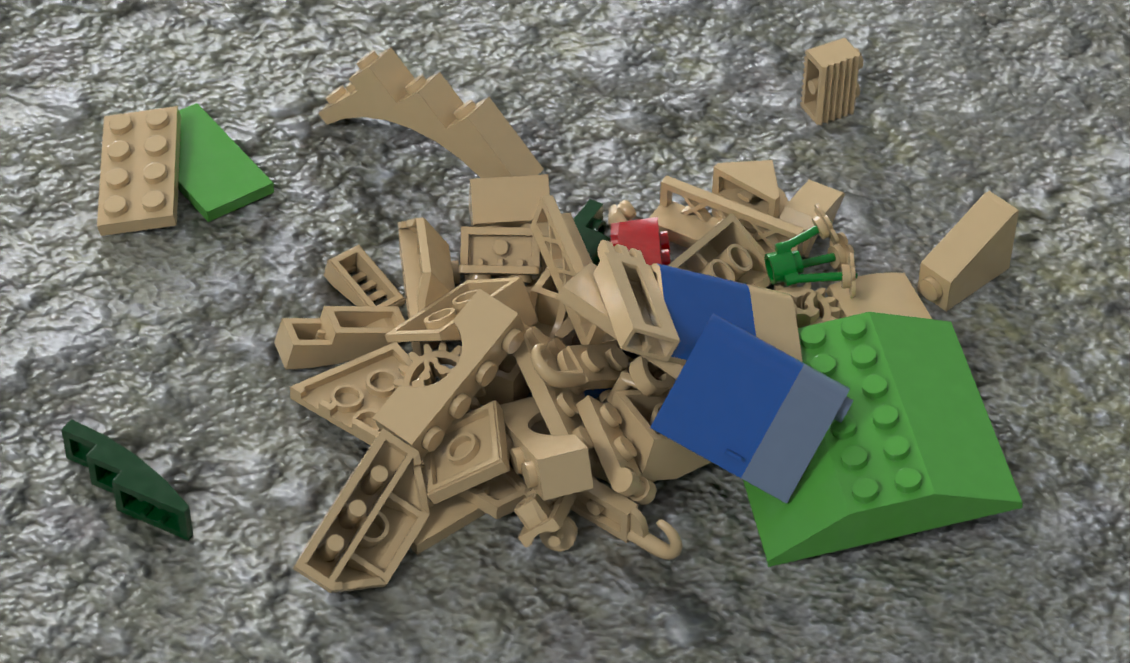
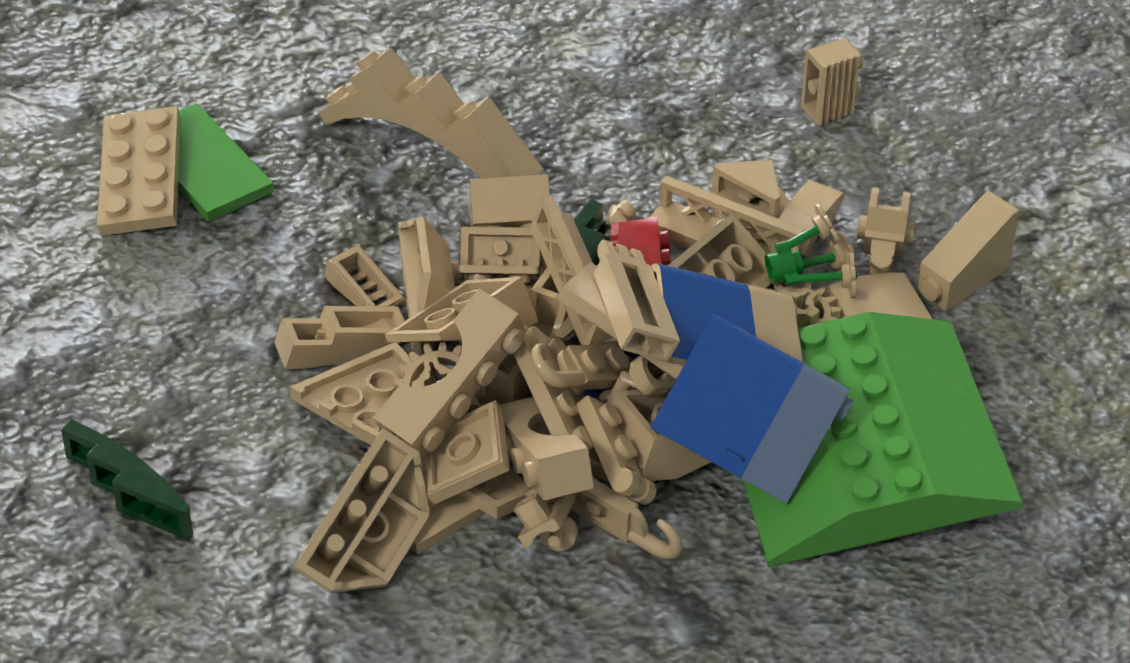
none -> tan hinge [857,188,915,274]

